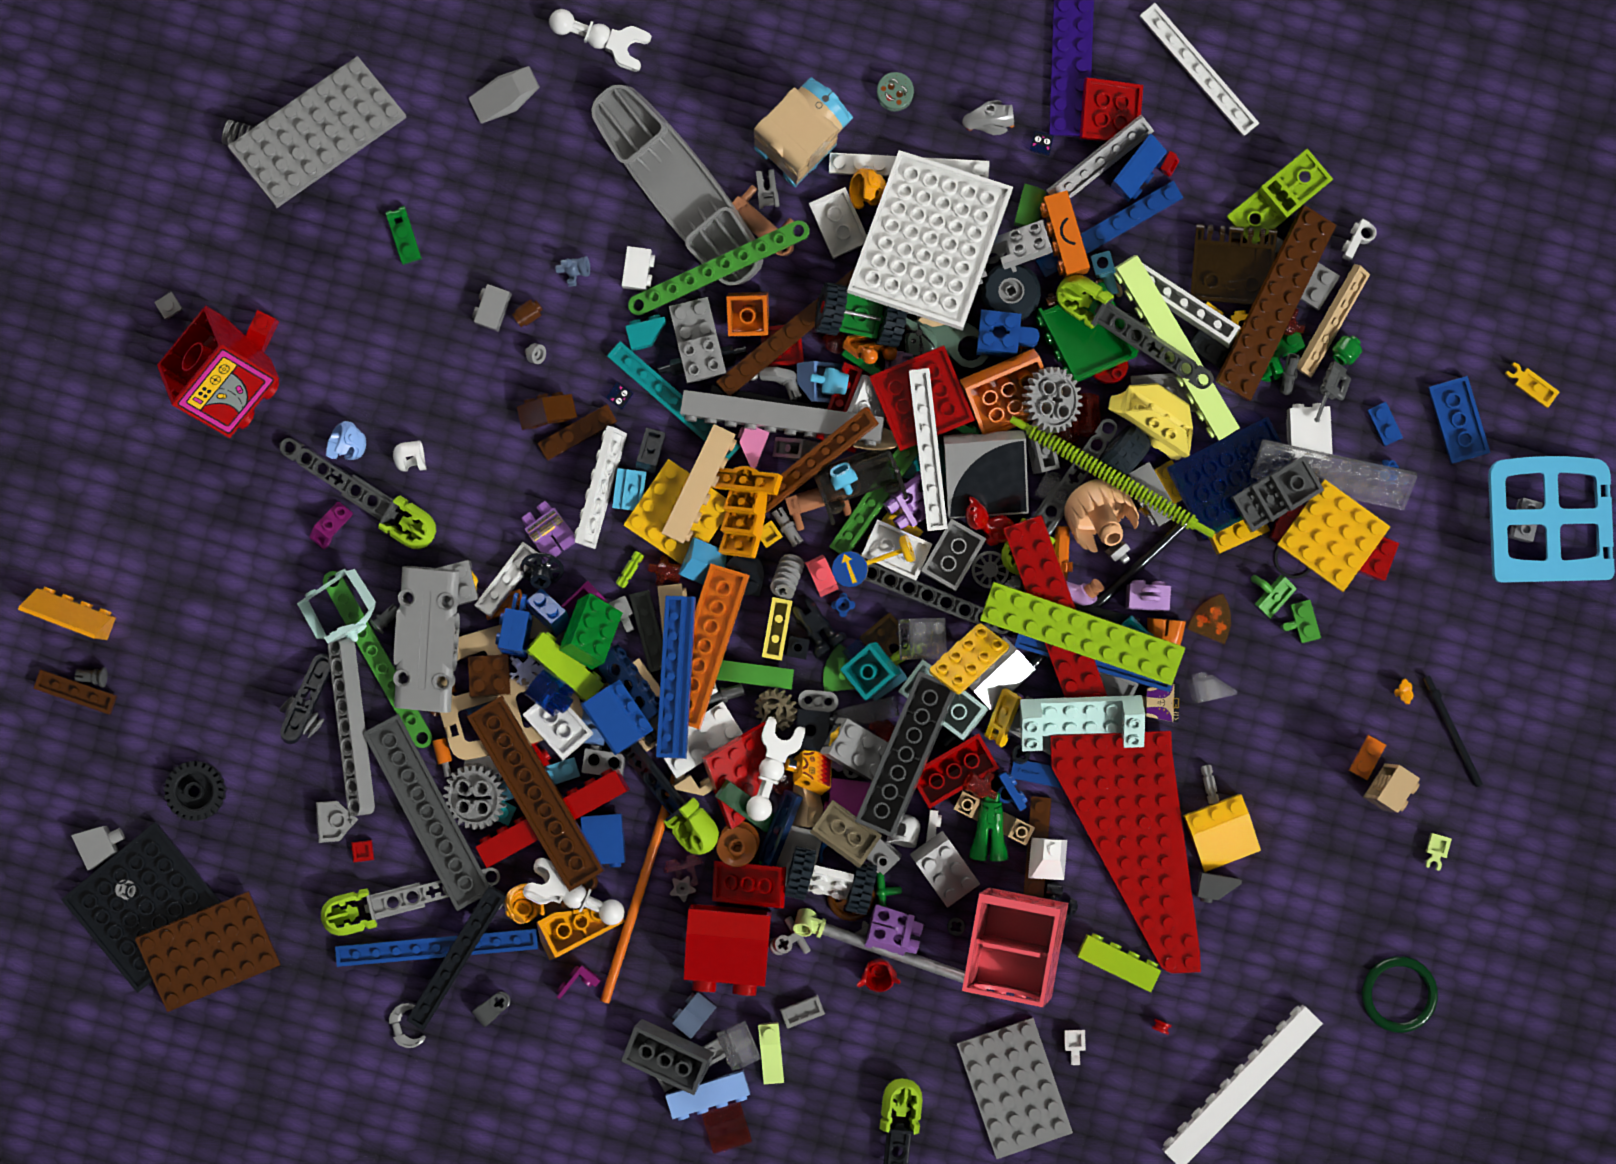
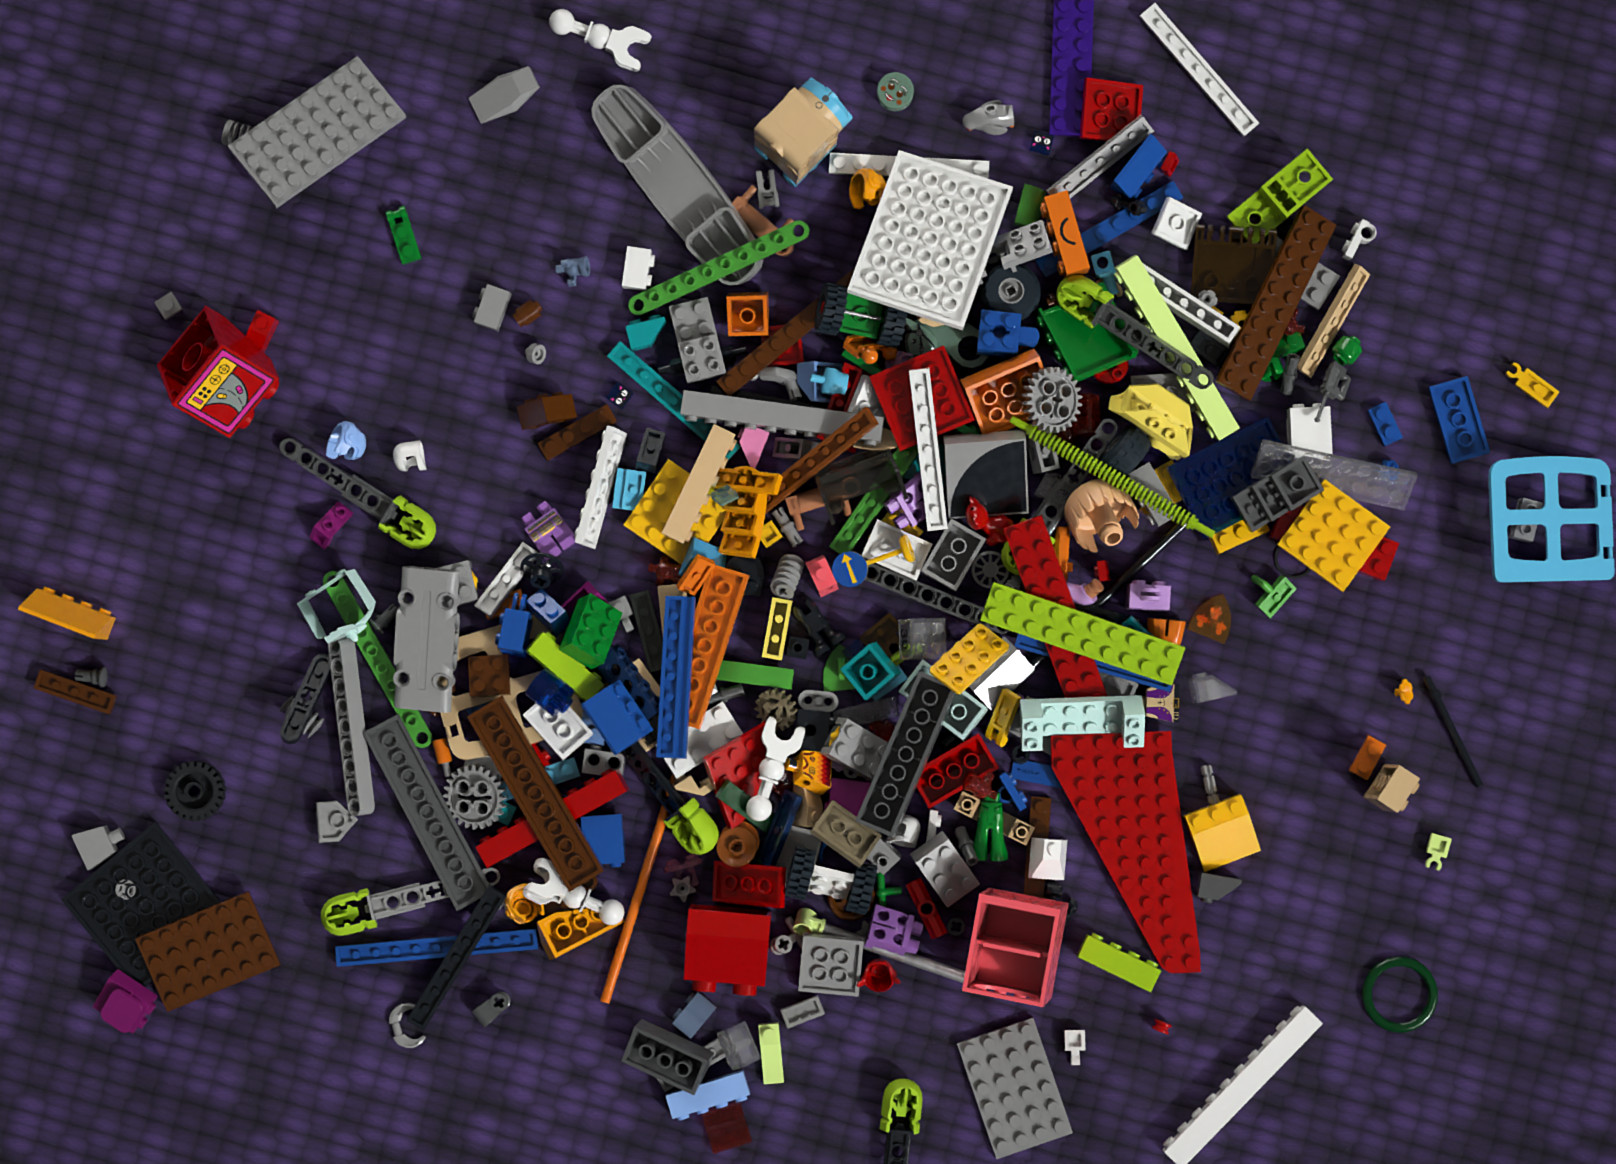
red tile [351,840,375,862] -> none
white piece [509,654,554,688] -> none
magenta bracket [557,964,602,1000] -> none
lime axle [616,551,644,588] -> none
white plate [809,187,867,259] -> none
clear red piece [821,331,846,354] -> none
medium azure piece [830,462,858,495] -> none
blue plate [831,593,855,617] -> none
light grey tile [1104,540,1130,564] -> none
bright green plate [1280,600,1321,644] -> none
none -> magenta brick [93,969,158,1034]
none -> orange plate [677,554,716,596]
none -> clear light blue tile [711,485,739,506]
none -> light grey plate [798,933,864,997]
none -> red piece [906,877,947,940]
none -> dark grey pin [954,826,979,866]
none -> red plate [1094,560,1111,582]
none -> black bar [1110,194,1147,216]
none -> white tile [1151,197,1202,250]
none -> light grey plate [1198,290,1217,308]

